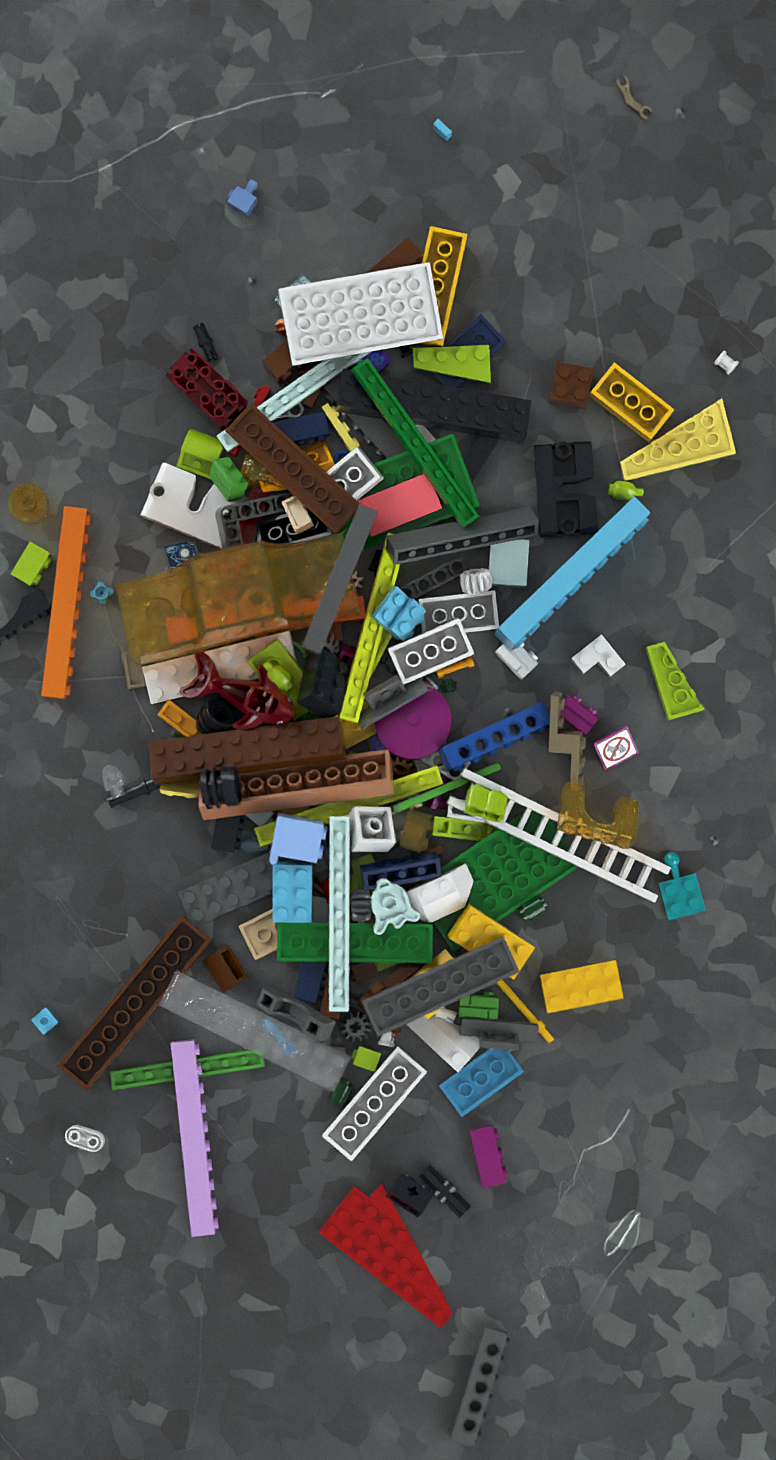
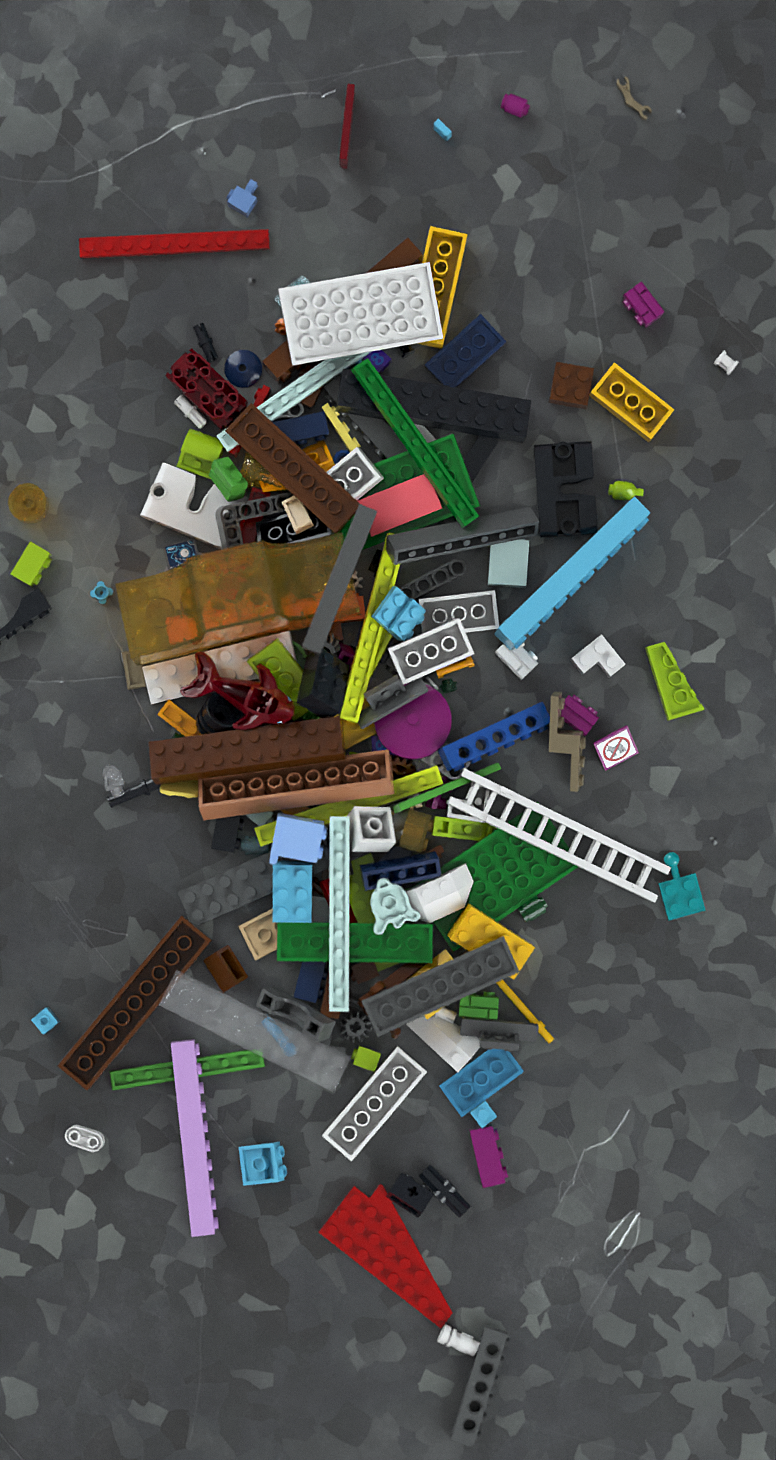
orange brick [41,506,91,700] -> none
black wheel [200,765,242,810] -> none
lime plant [262,660,293,692] -> none
dark green brick [328,1078,354,1108] -> none
dark grey gear [350,889,371,922] -> none
white bush [378,1032,395,1047] -> none
lime wing [413,345,491,384] -> none
white gear [460,568,493,594] -> none
lime brick [464,785,508,822] -> none
yellow brick [539,960,623,1013] -> none
clear yellow arch [557,782,639,849] -> none
light yellow wing [620,398,736,481] -> none
none -> red plate [79,229,270,258]
none -> white axle [174,395,207,429]
none -> dark blue dish [224,350,262,388]
none -> medium azure plate [238,1142,287,1186]
none -> dark red tile [339,84,355,169]
none -> white axle [437,1324,480,1357]
none -> medium azure brick [470,1101,497,1128]
none -> magenta brick [500,94,530,118]
none -> magenta brick [622,281,665,328]

